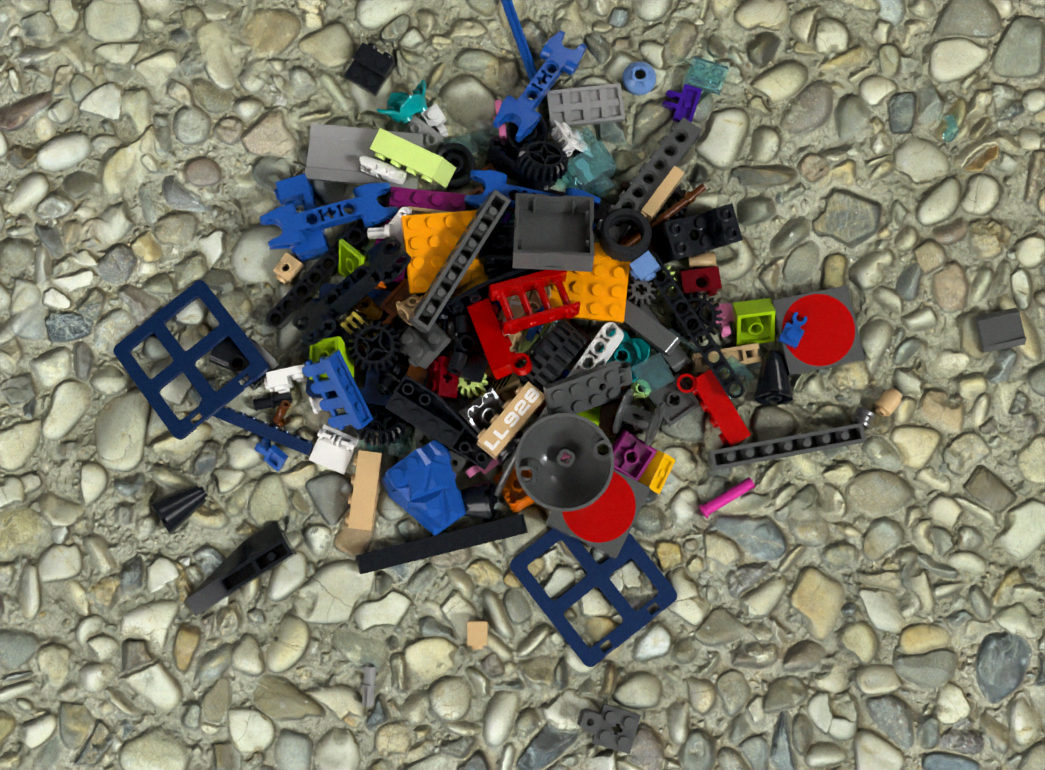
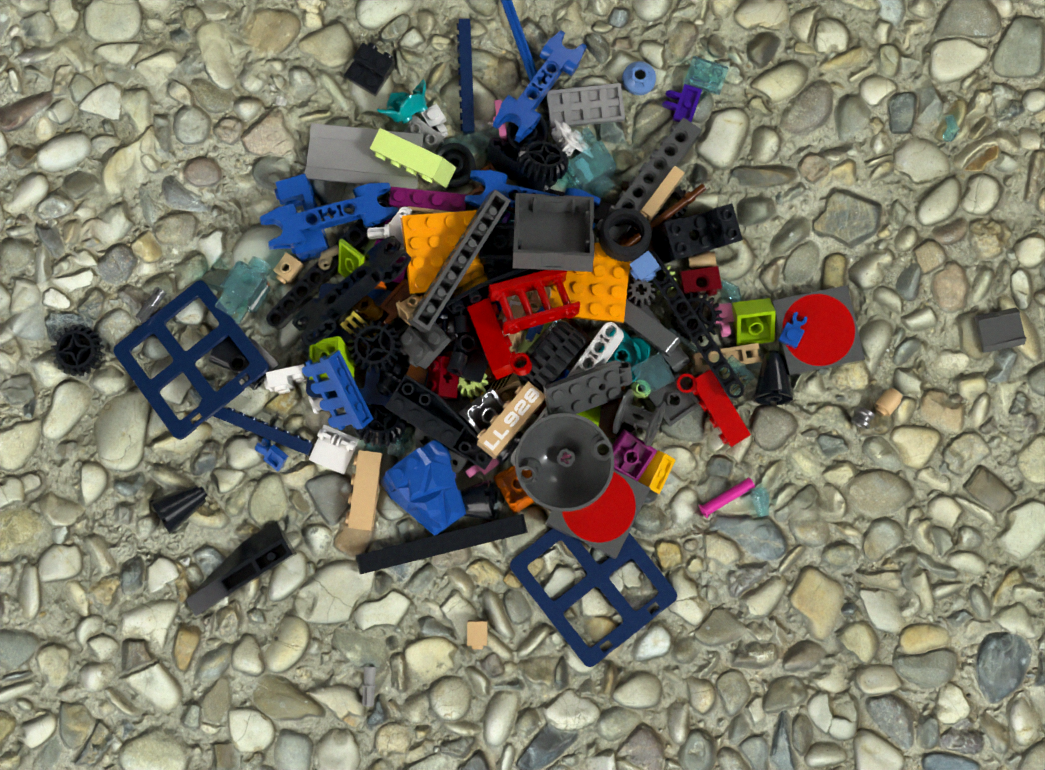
black axle [253,392,293,411] -> none
reddish brown arm [273,400,291,428] -> none
white hinge [359,156,407,185] -> none
flat silver bar [492,426,530,496] -> none
dark grey plate [577,703,641,754] -> none
dark grey brick [706,423,866,471] -> none
none -> black gear [51,325,105,376]
none -> dark grey axle [136,287,167,323]
none -> clear light blue piece [215,256,272,325]
none -> dark tan arm [318,244,339,270]
none -> dark blue piece [457,19,475,135]
none -> clear light blue arm [721,279,742,303]
none -> clear light blue cone [750,488,770,517]

